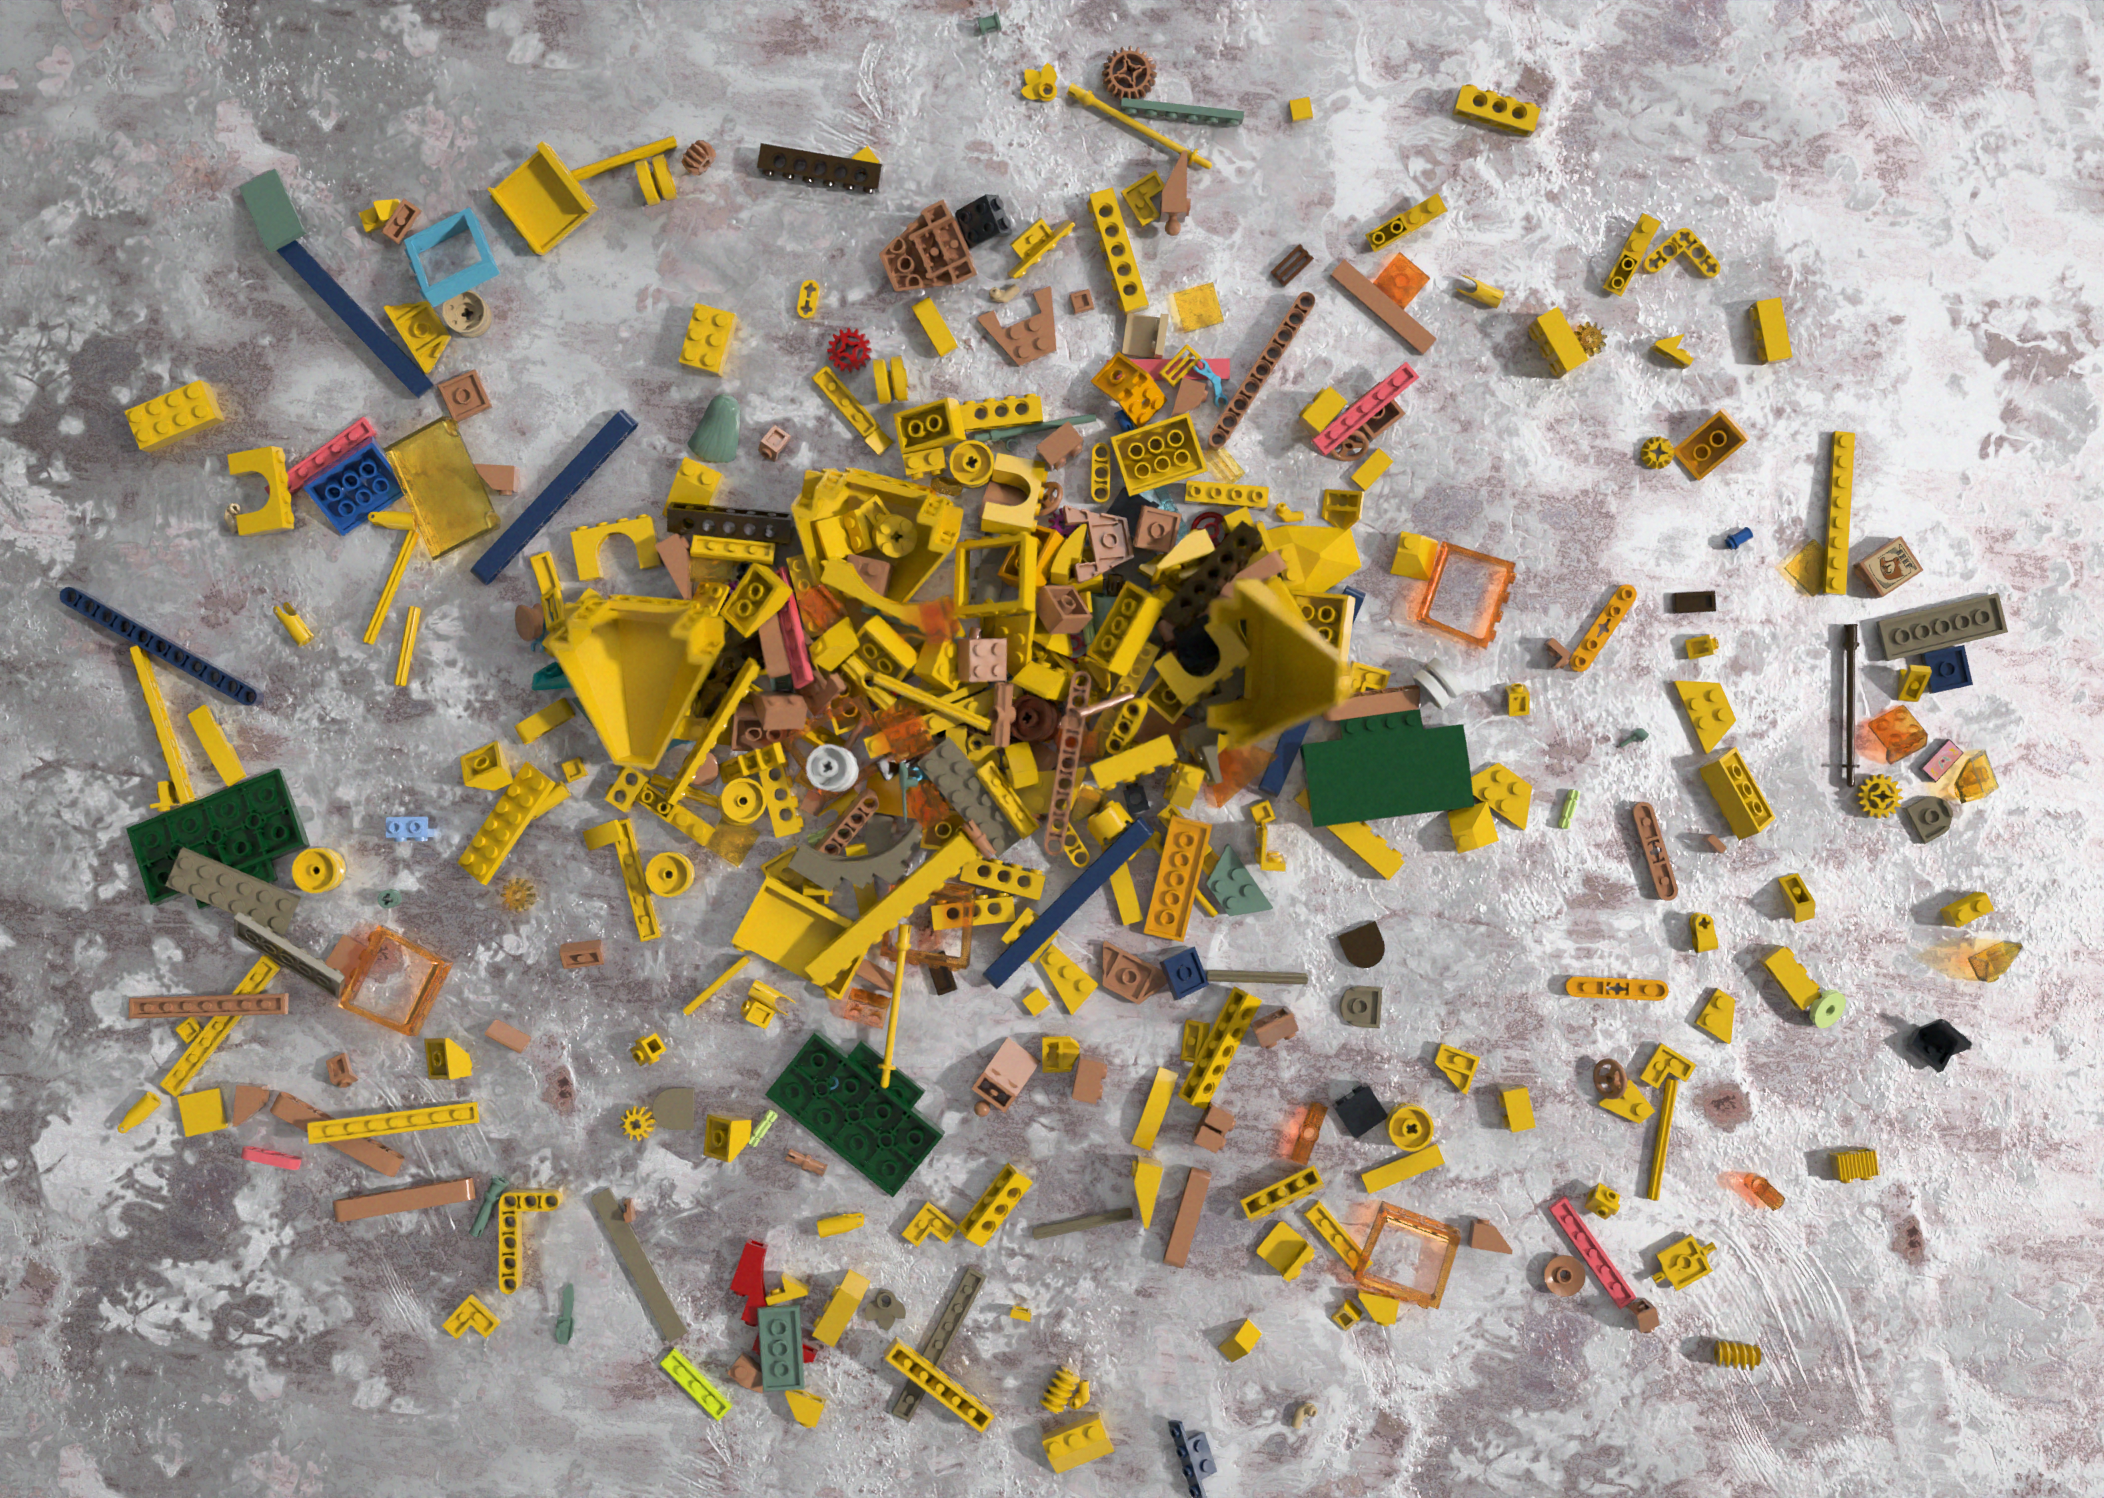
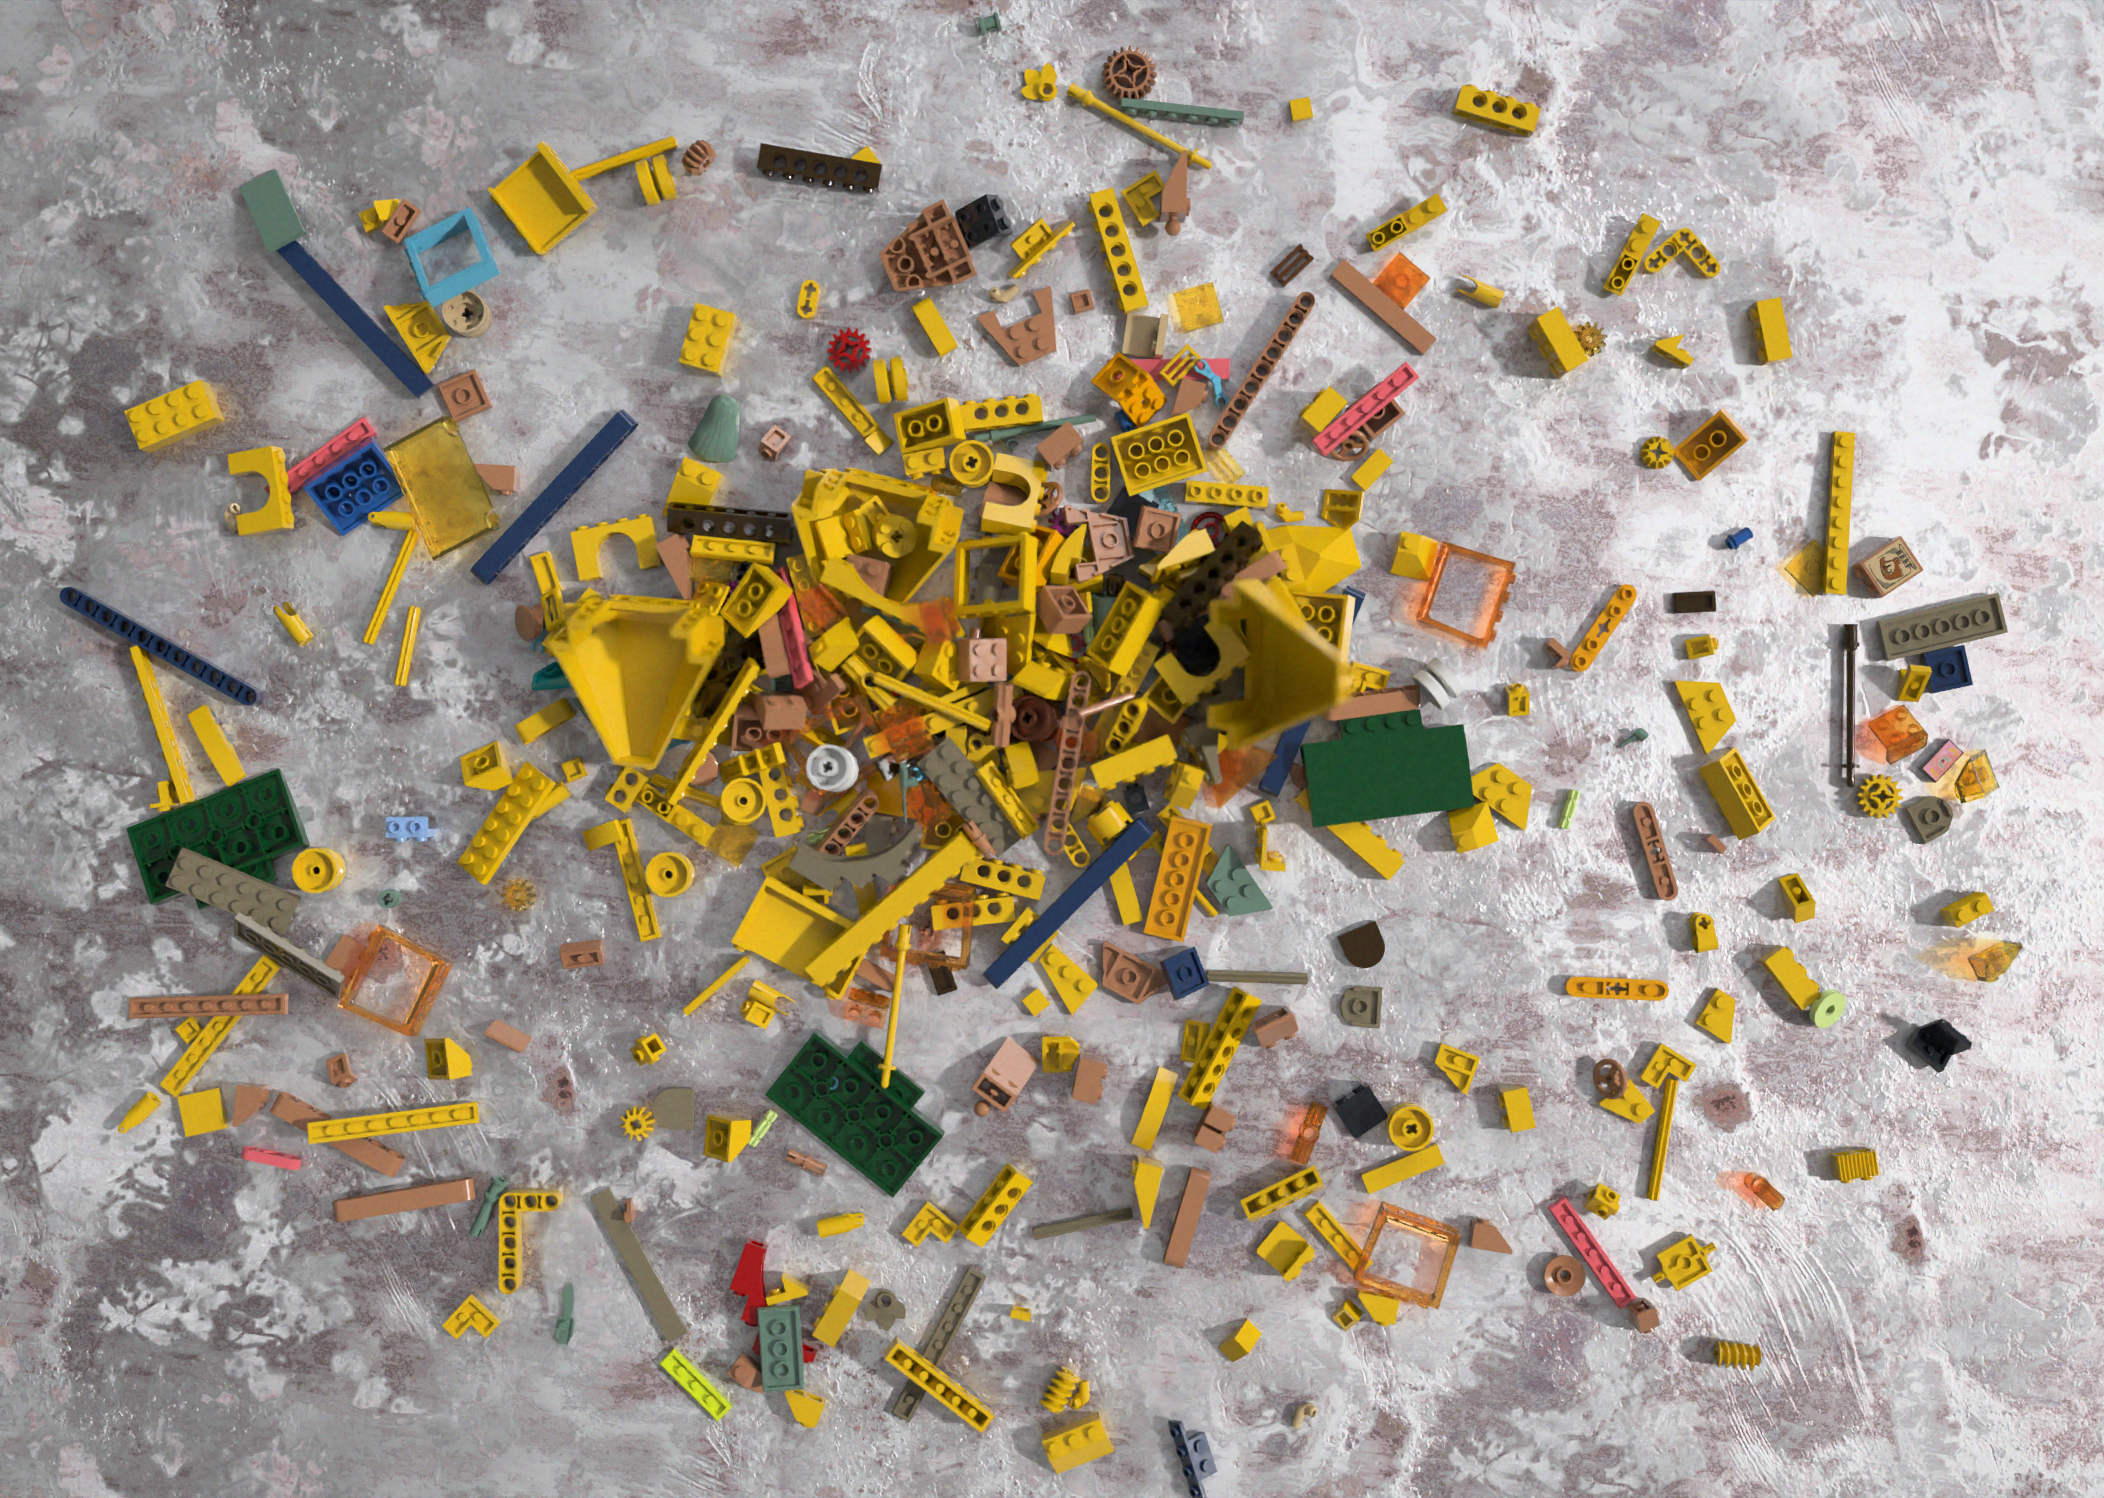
none -> nougat tile [1289,762,1305,789]

